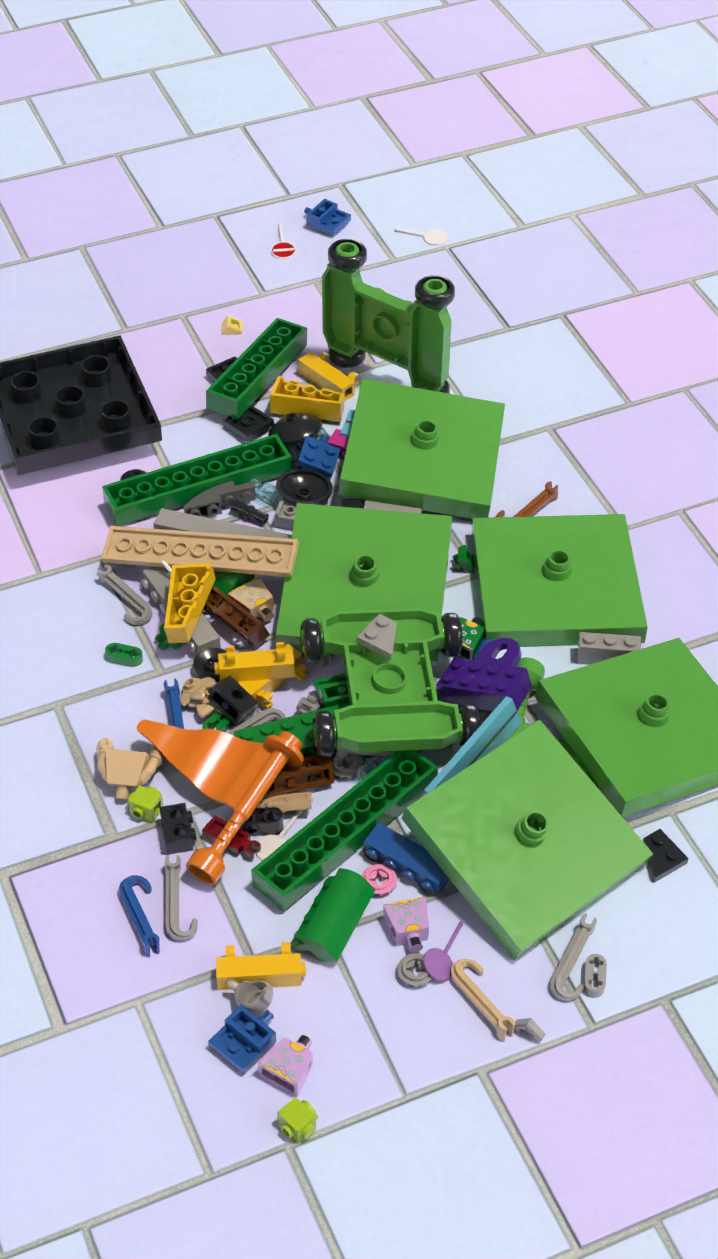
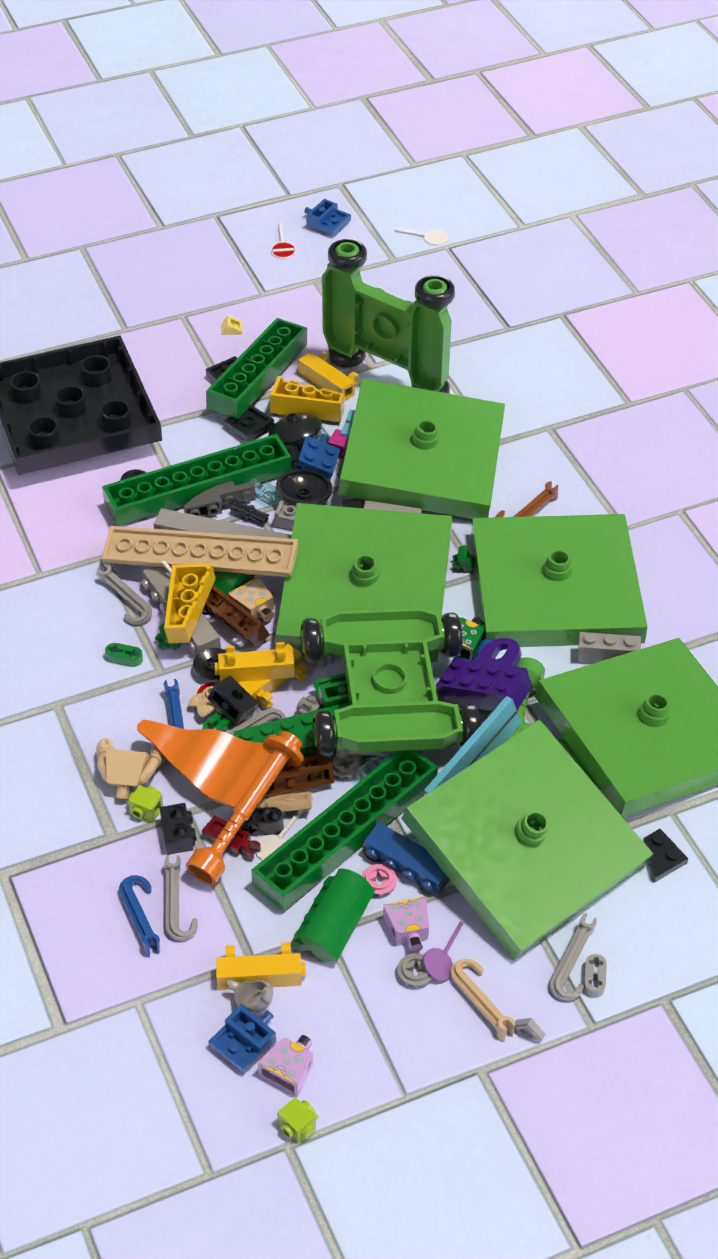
tan plate [180,677,217,706] -> none
light grey wing [356,614,397,660] -> none

